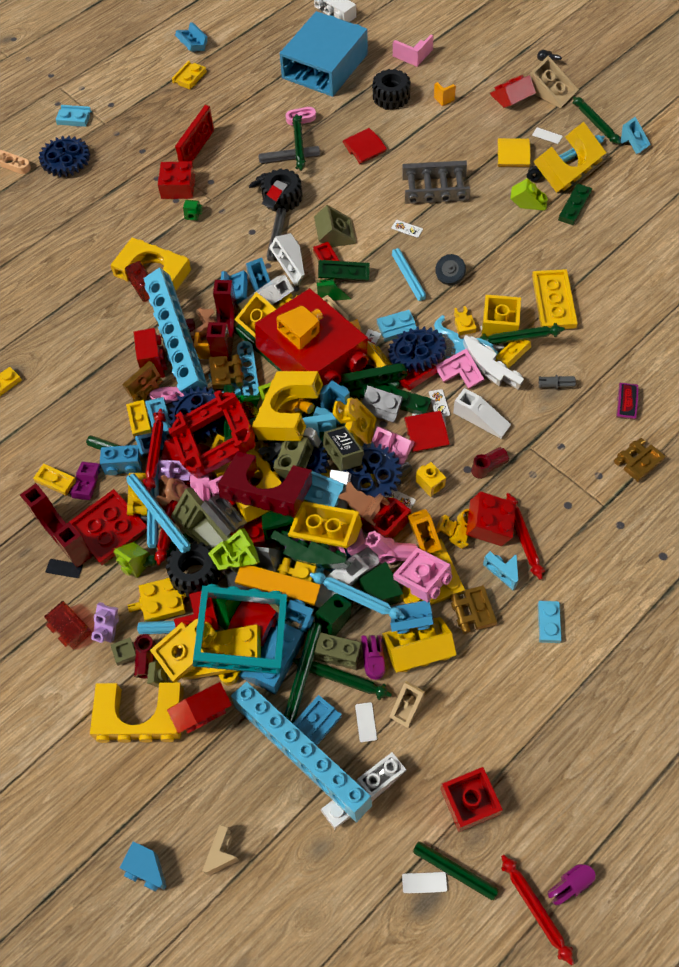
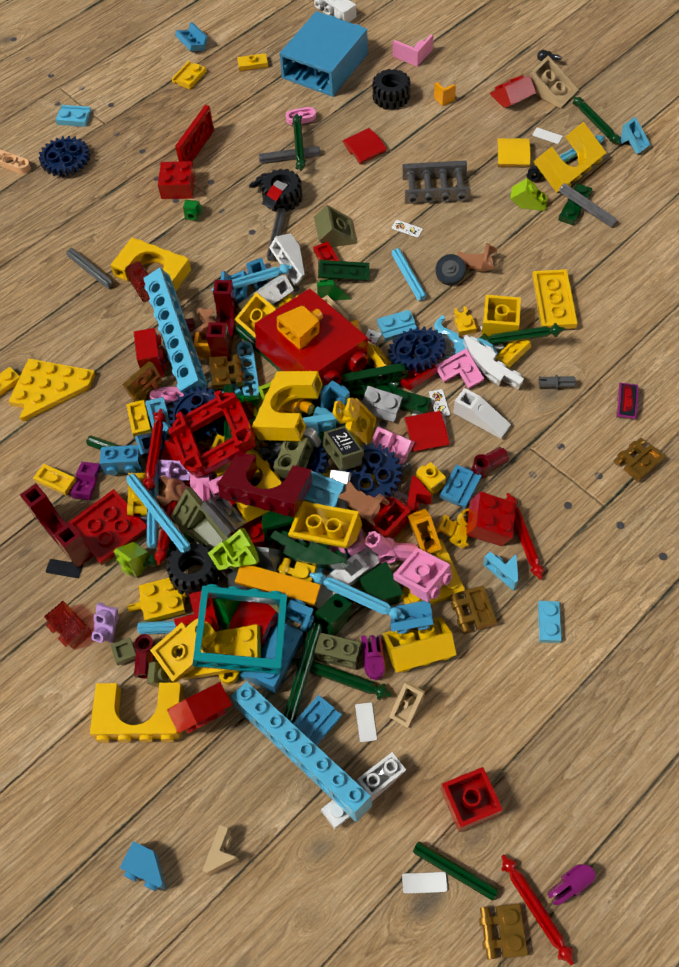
none -> yellow wing [8,358,96,422]
none -> dark grey axle [66,248,114,289]
none -> medium azure wheel [211,264,293,292]
none -> yellow plate [237,53,268,71]
none -> red slope [407,476,432,514]
none -> dark azure plate [440,464,482,509]
none -> nougat hair [457,243,497,272]
none -> pearl gold plate [479,904,528,960]
none -> flat silver axle [559,183,617,227]

